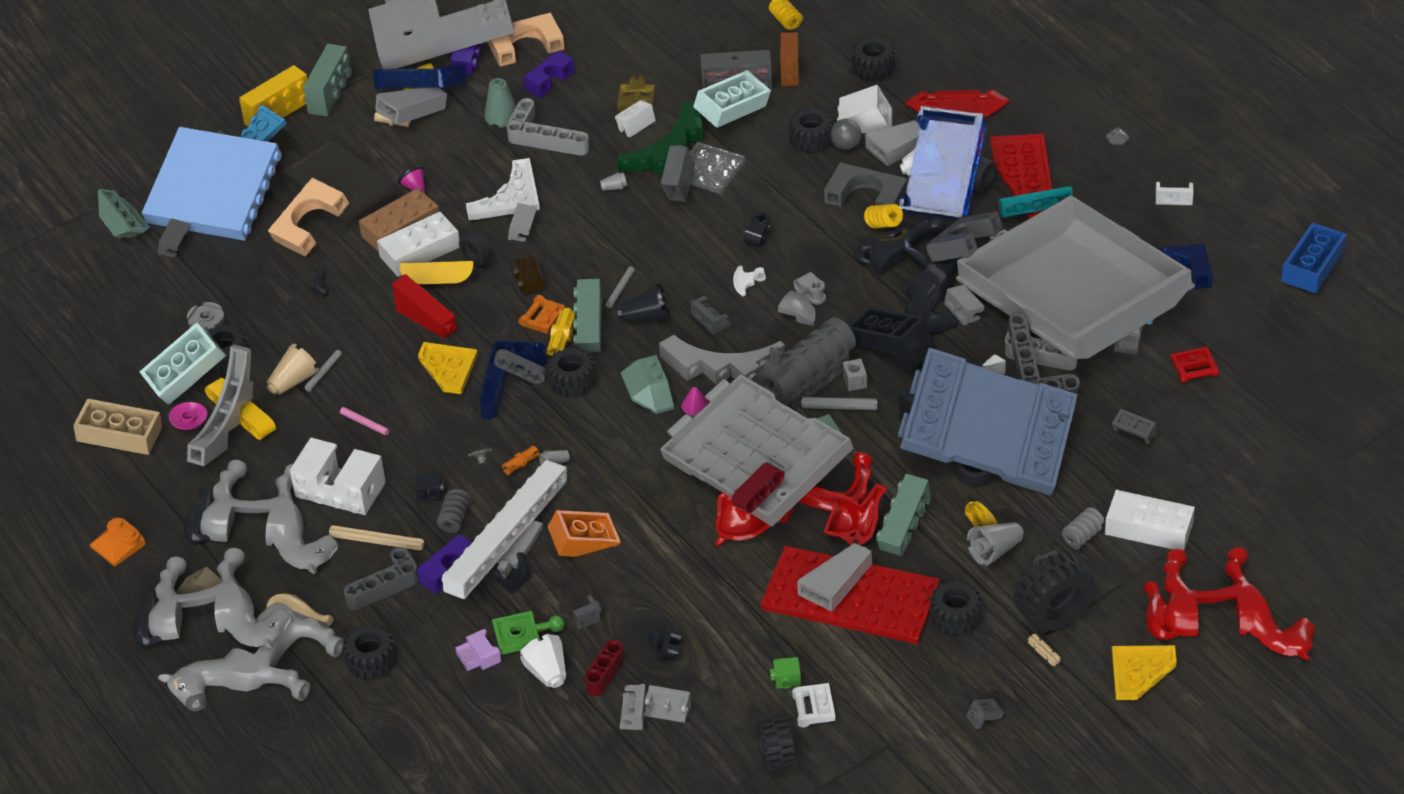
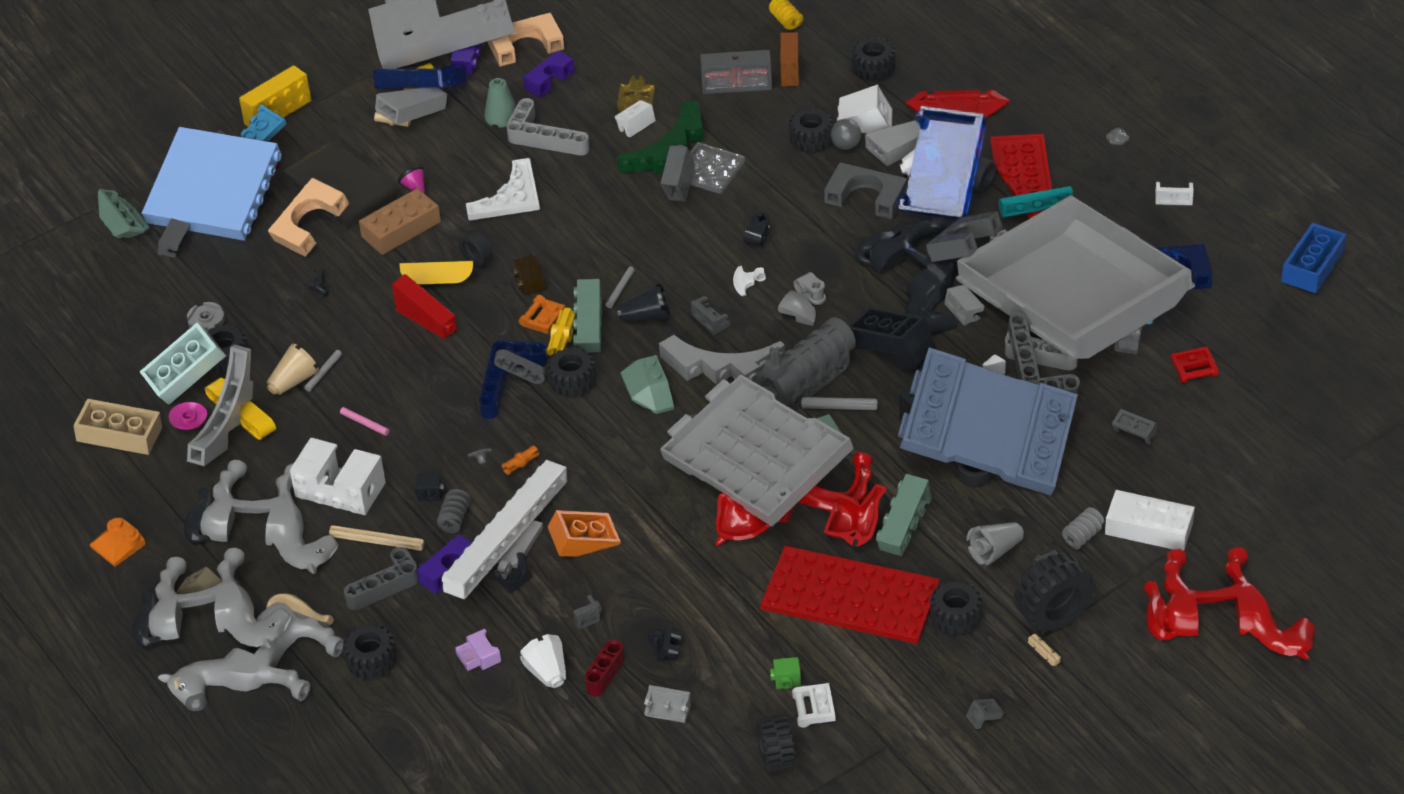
sand green brick [303,44,352,116] -> none
white brick [377,212,459,277] -> none
yellow plate [418,342,478,394] -> none
bright green plate [492,611,564,655] -> none
light grey hinge [508,203,537,242] -> none
light grey cone [539,450,570,465] -> none
light grey cone [600,172,628,191] -> none
light grey hinge [620,684,646,730] -> none
dark pink hat [680,387,710,415] -> none
light aqua brick [693,70,771,128] -> none
dark red beam [731,462,785,513] -> none
light grey slope [797,543,872,611] -> none
light grey brick [843,359,867,391] -> none
yellow piece [864,204,903,228] -> none
yellow brick [964,501,997,527] -> none
yellow plate [1112,645,1177,700] -> none

